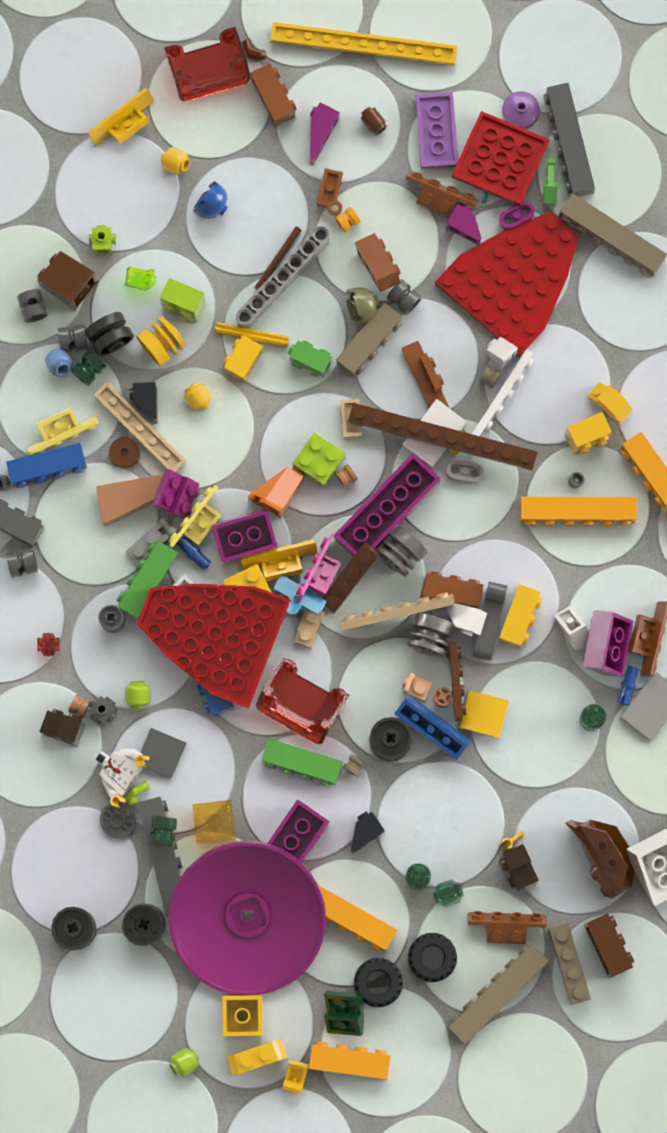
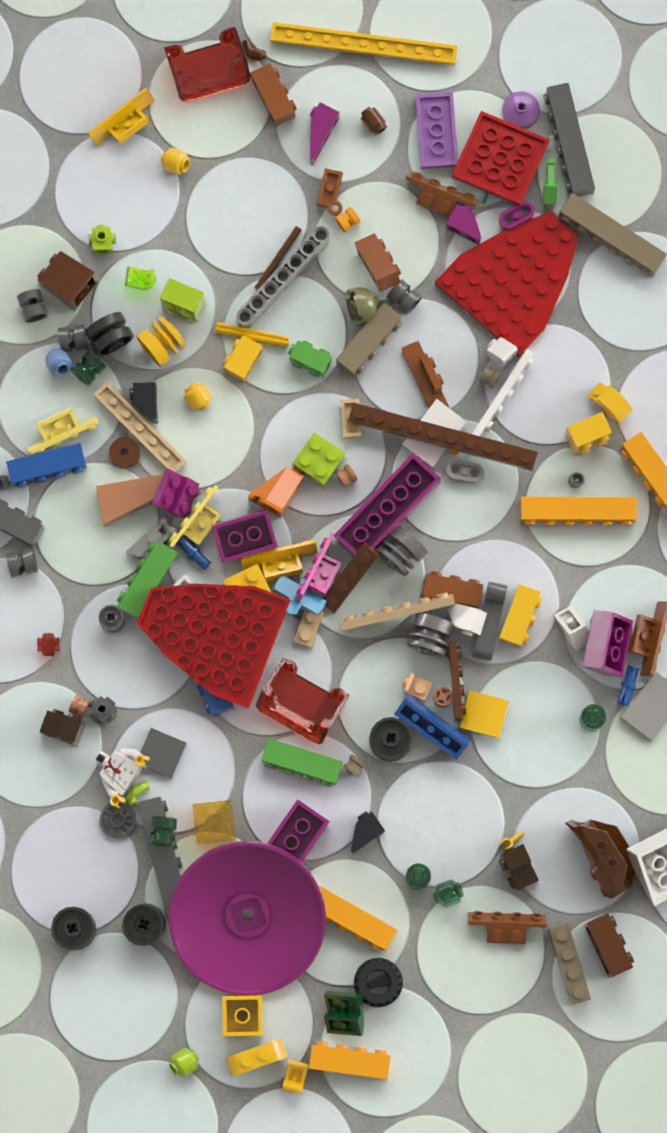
lime head [125,681,150,710] -> none
blue cylinder [193,180,228,219] -> none
black tyre [408,932,457,982] -> none
dark tan brick [448,944,549,1045] -> none

